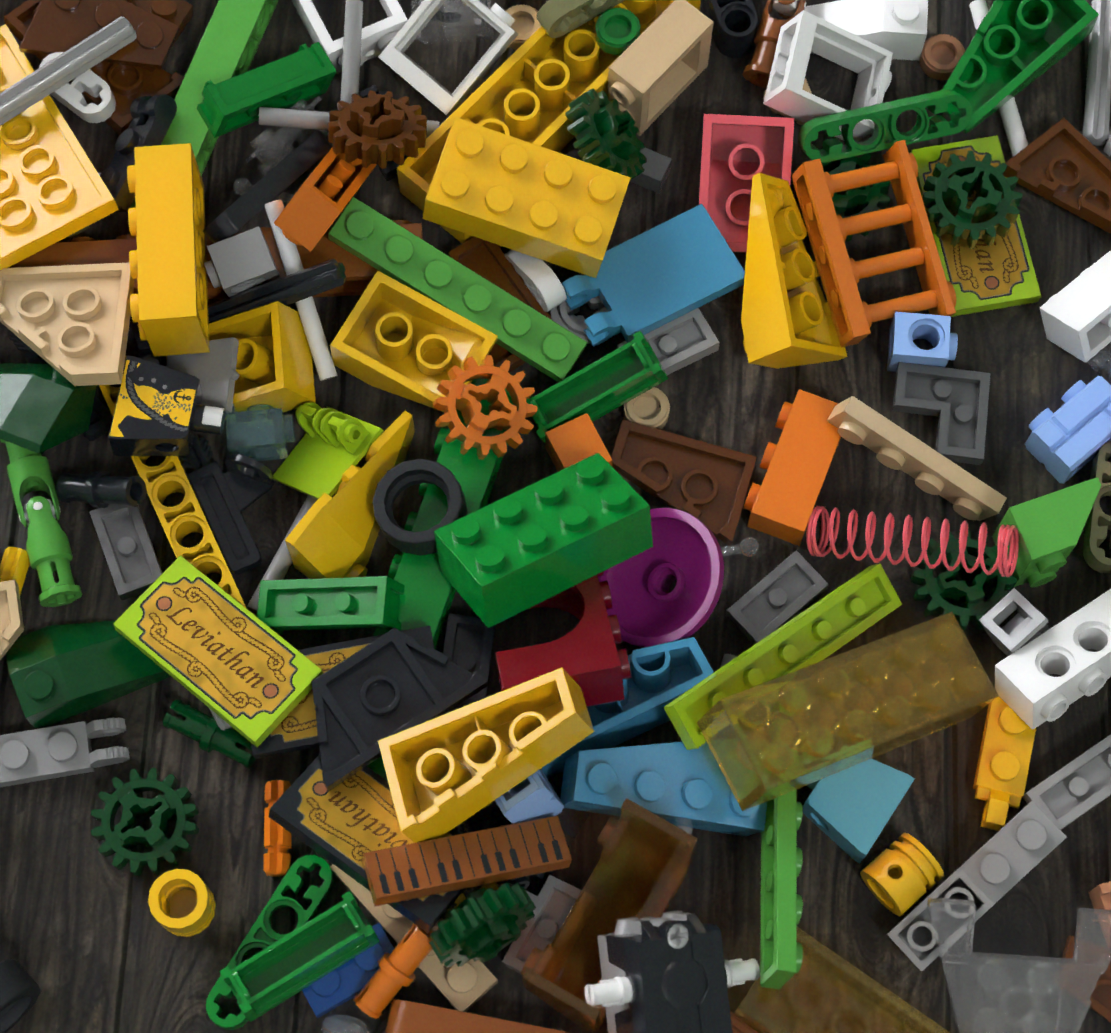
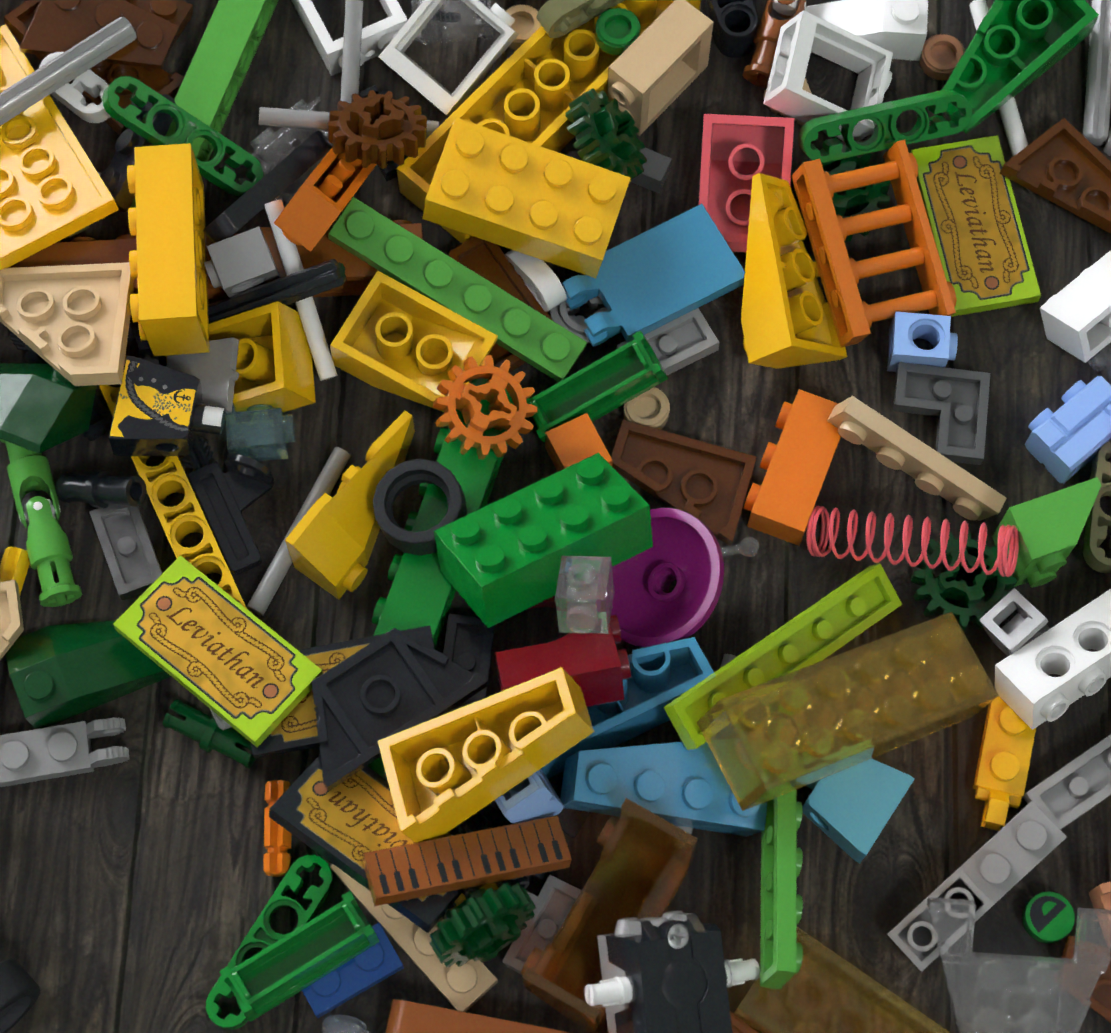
dark green gear [91,768,199,876] -> none
yellow piece [148,869,216,937] -> none
green container [197,42,337,138] -> none
green container [257,576,405,635] -> none
lime hinge [273,402,383,500] -> none
orange pin [353,923,434,1019] -> none
flat silver plate [726,550,829,645] -> none
yellow piece [860,832,944,916] -> none
dark green gear [922,151,1022,249] -> none
none -> green beam [102,76,263,196]
none -> clear brick [555,556,614,634]
none -> green tile [1022,892,1075,943]

